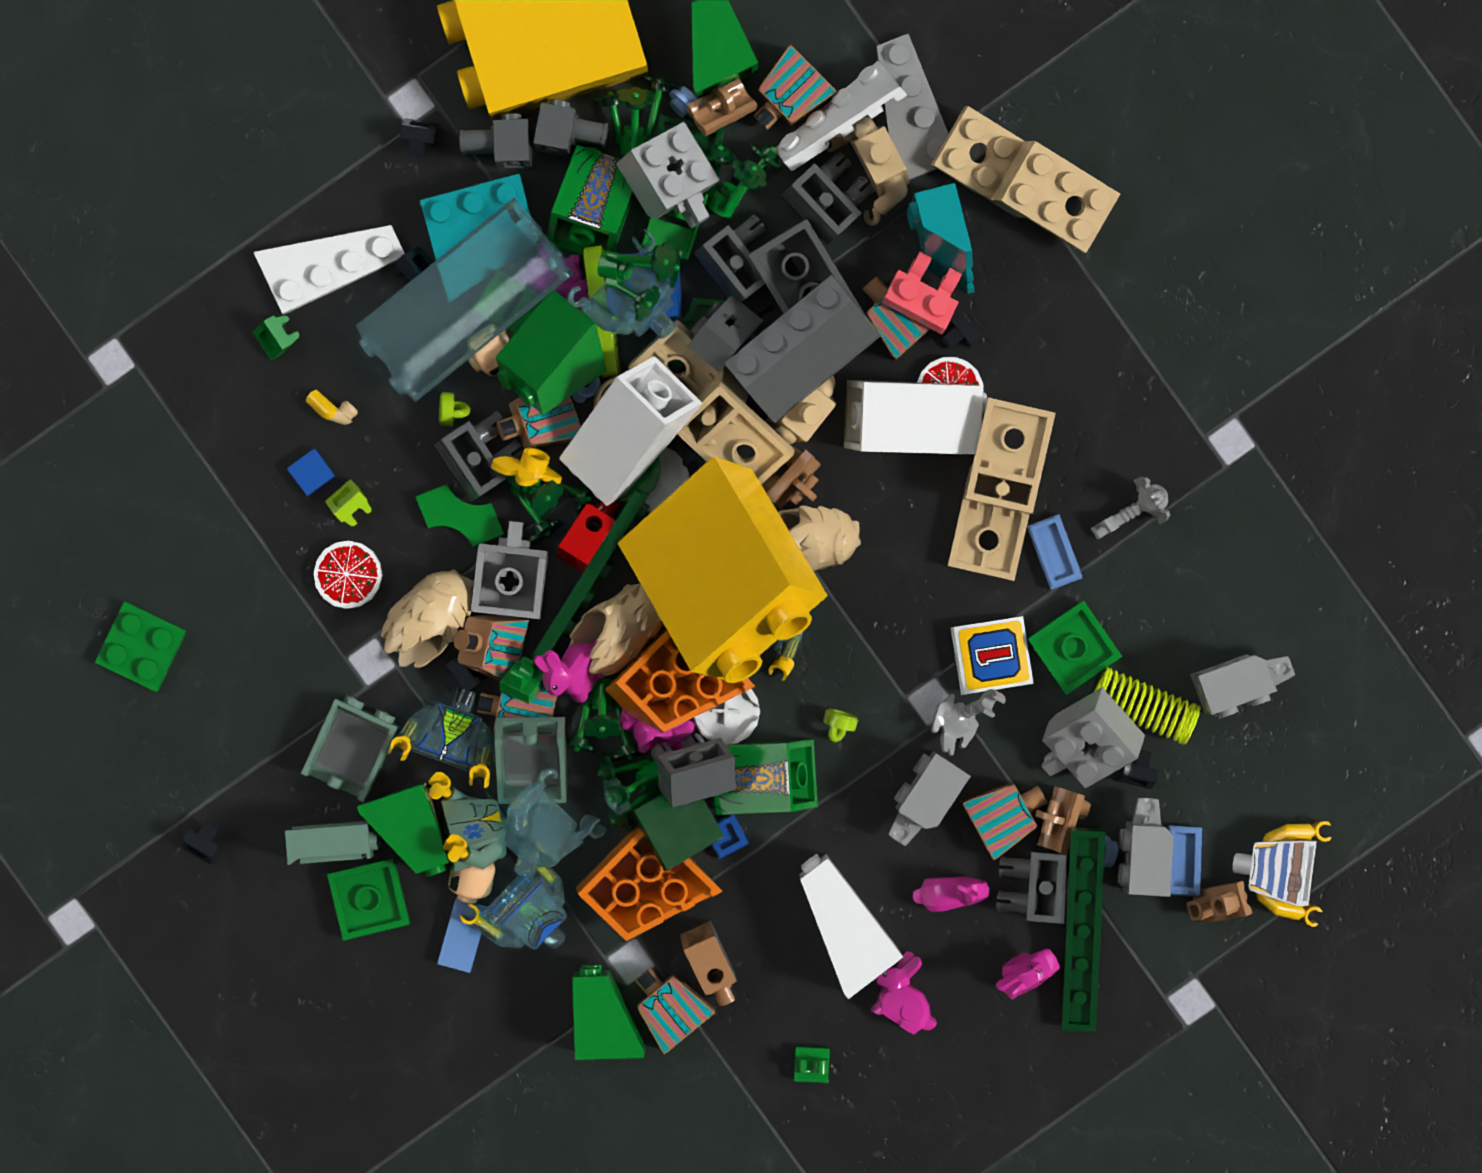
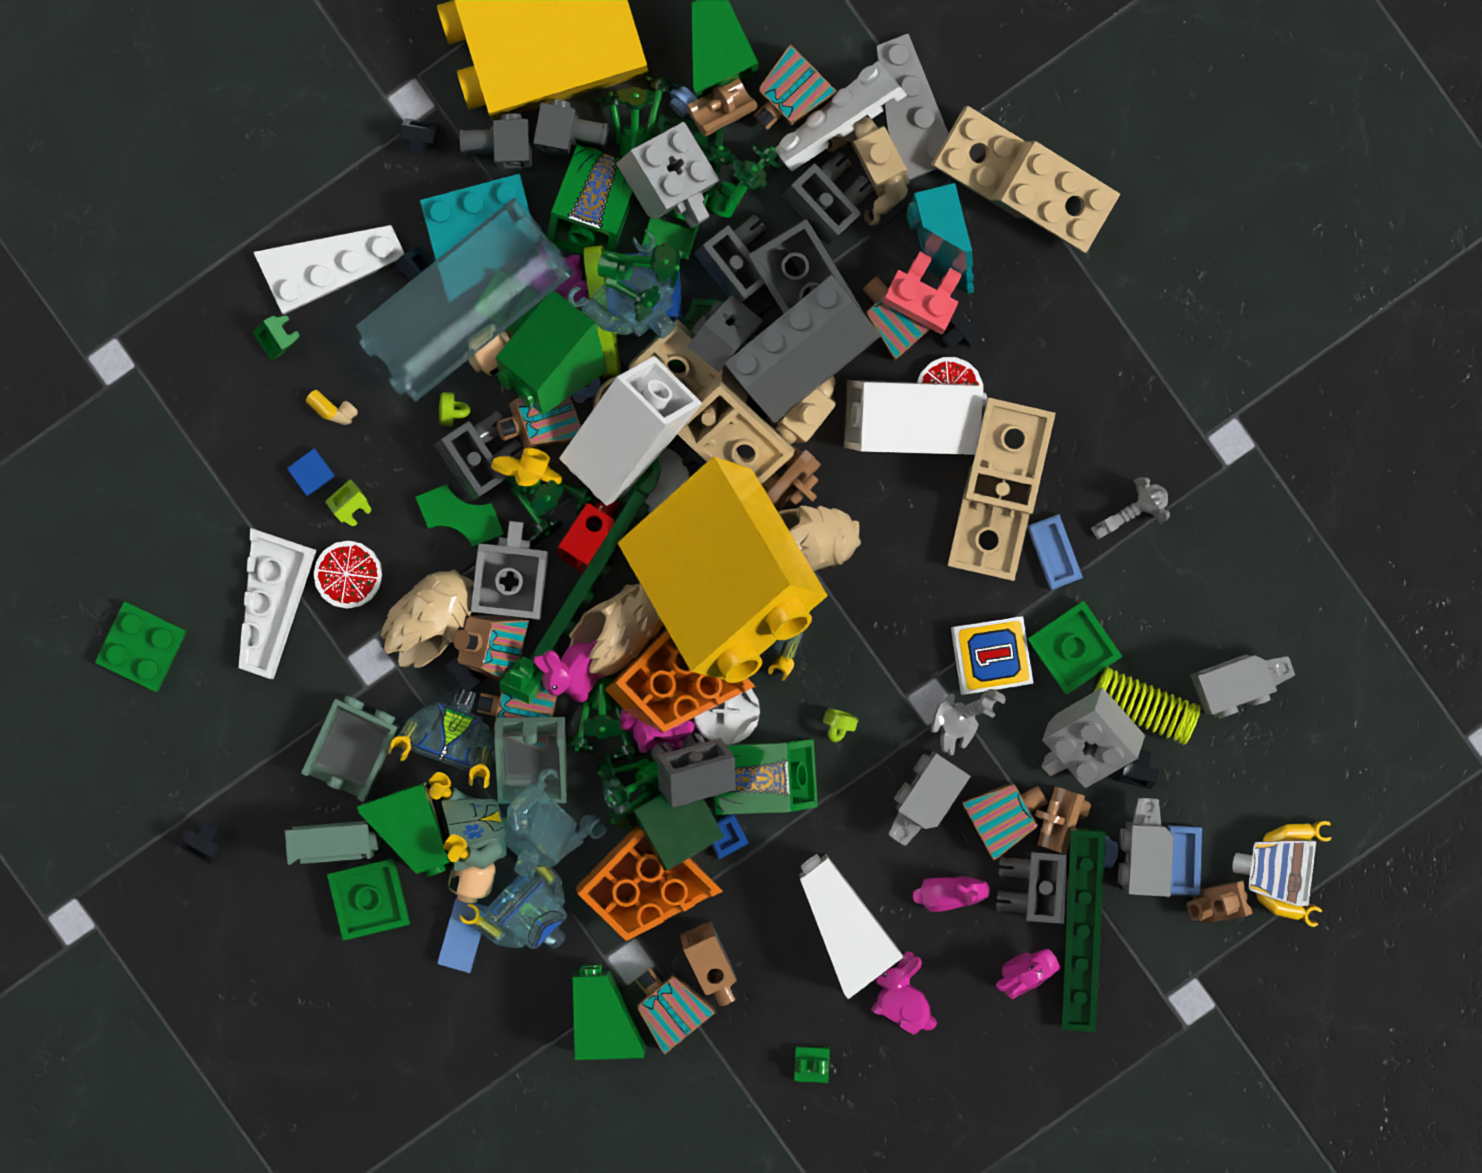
none -> white wing [239,528,316,679]

